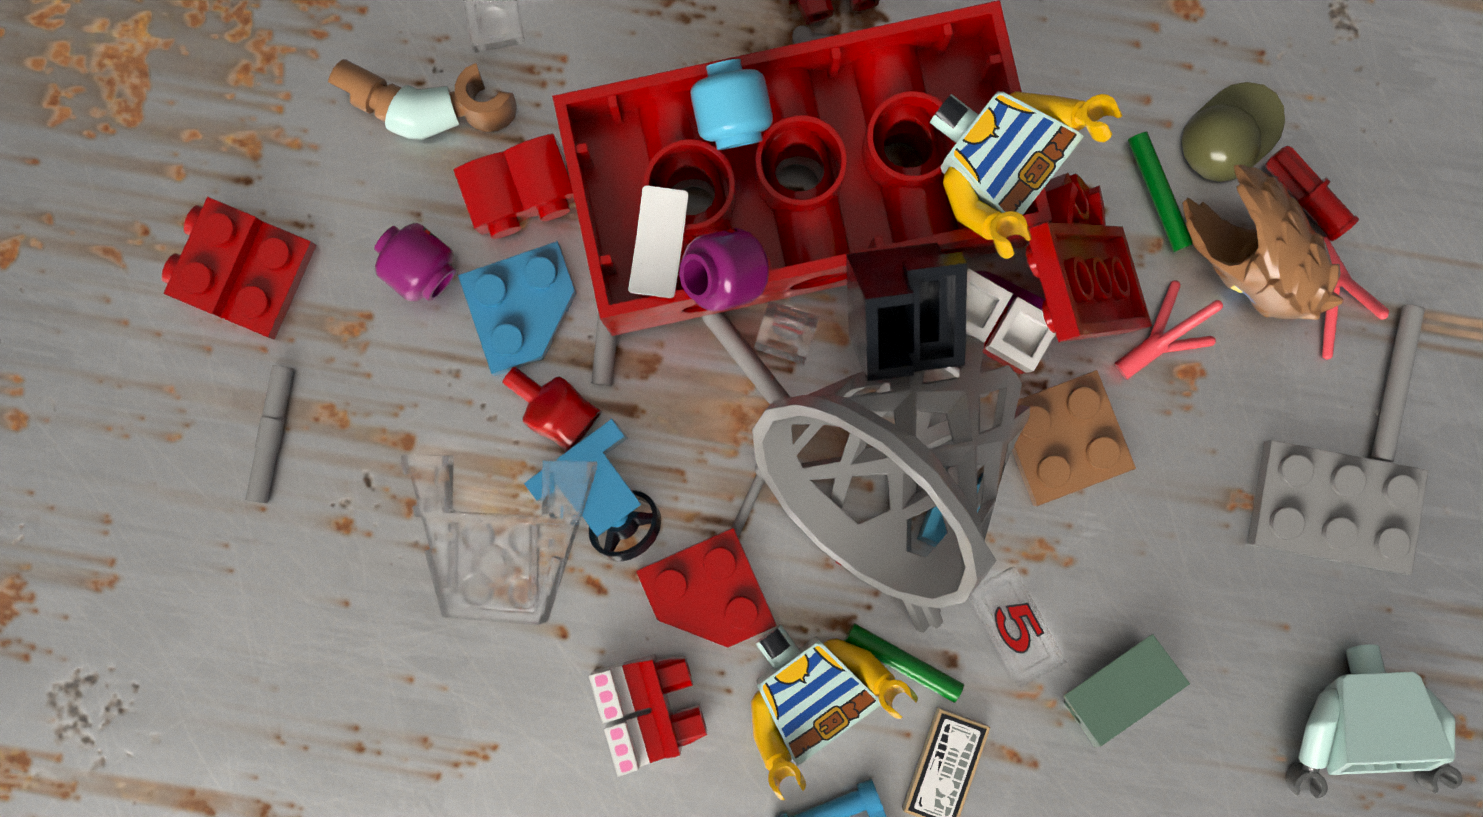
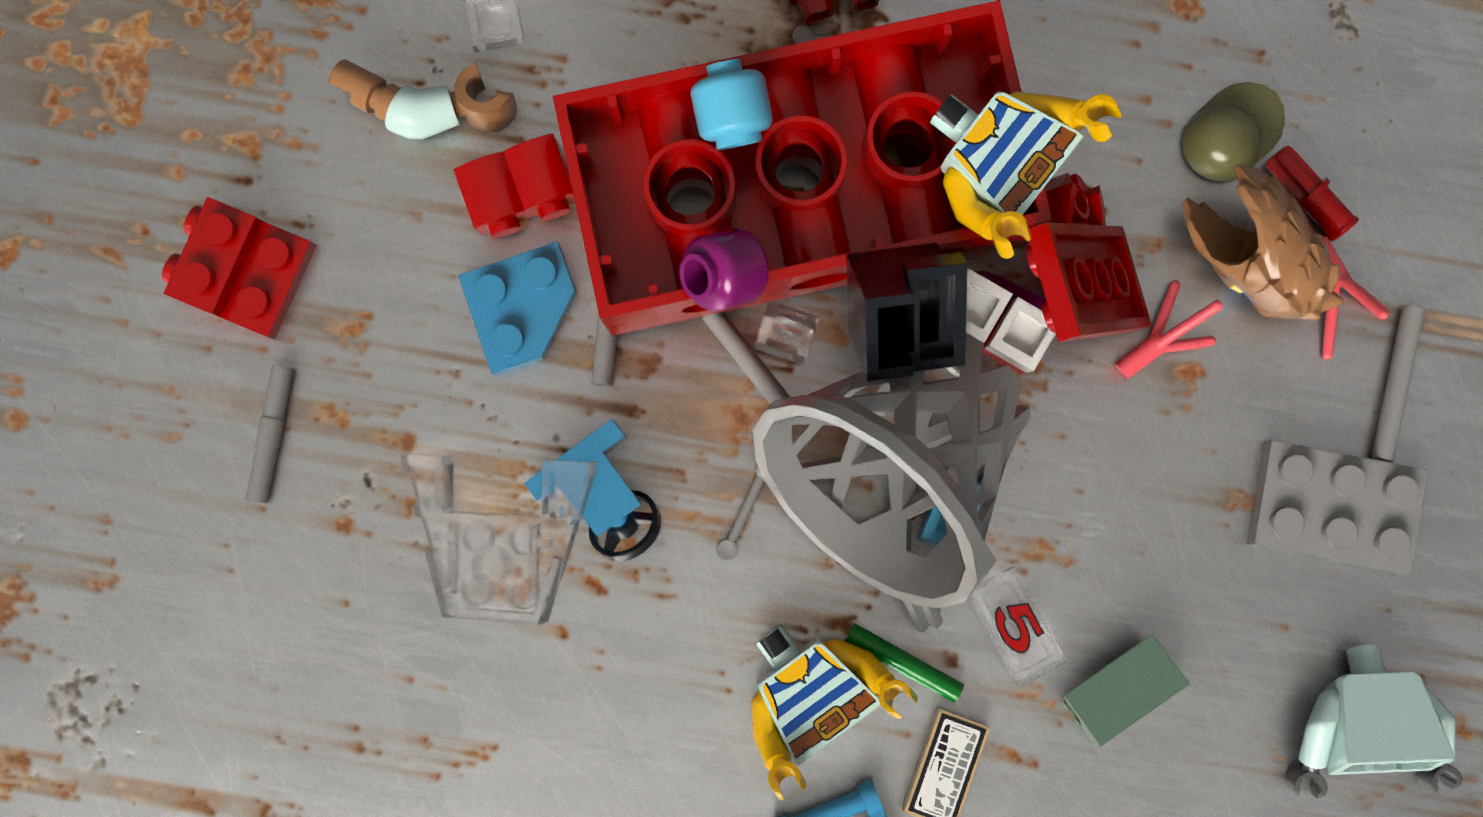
magenta head [374,223,456,302] -> none
red piece [502,367,602,452] -> none
hips [589,654,707,777] -> none
white sticker [628,186,688,298] -> none
red plate [636,527,777,648] -> none
medium nougat plate [995,370,1136,506] -> none
green piece [1128,131,1193,252] -> none

